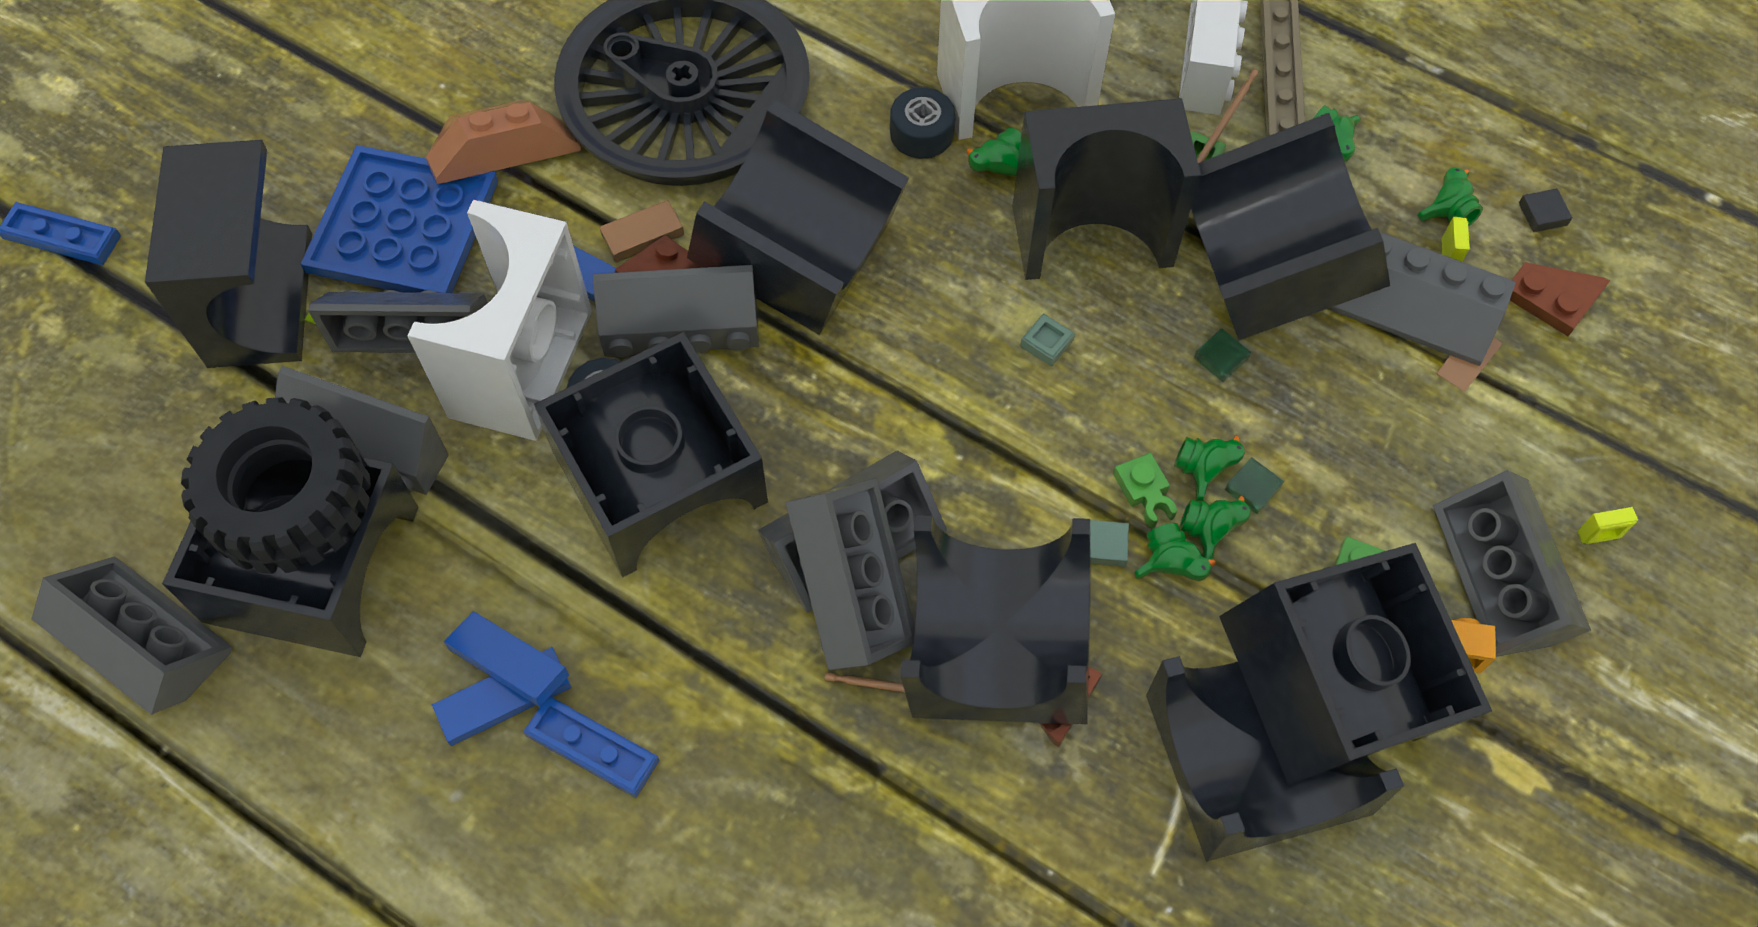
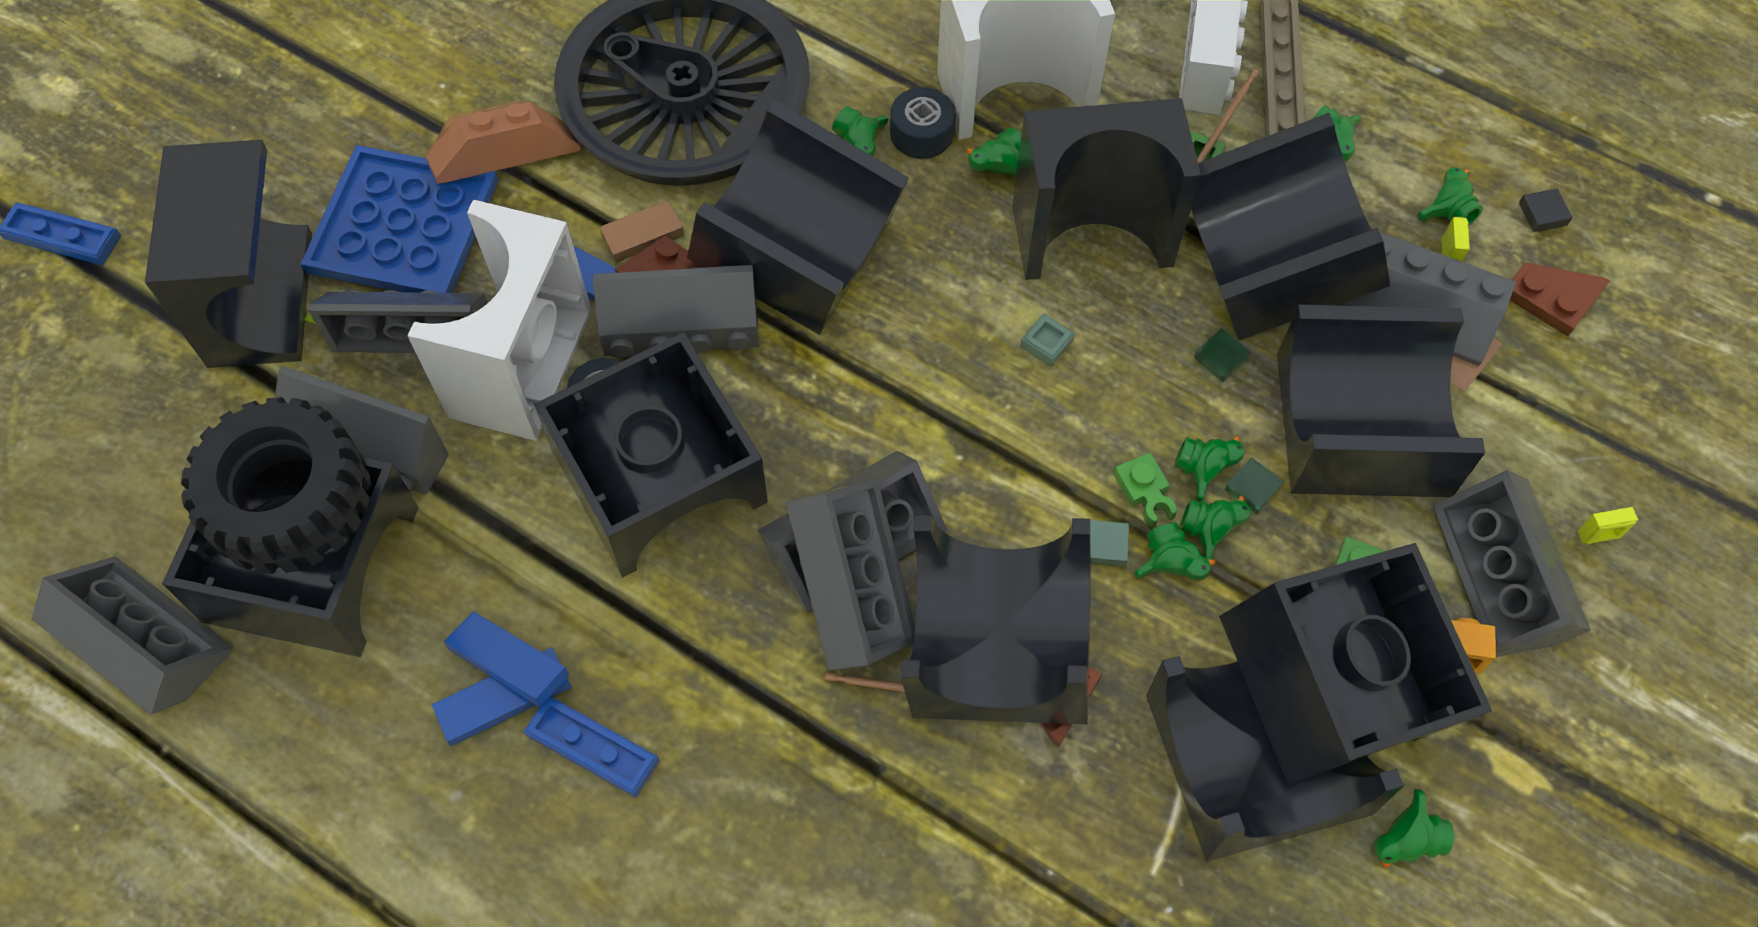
none -> green animal [832,106,889,156]
none -> black piece [1277,305,1485,497]
none -> green animal [1374,789,1454,868]

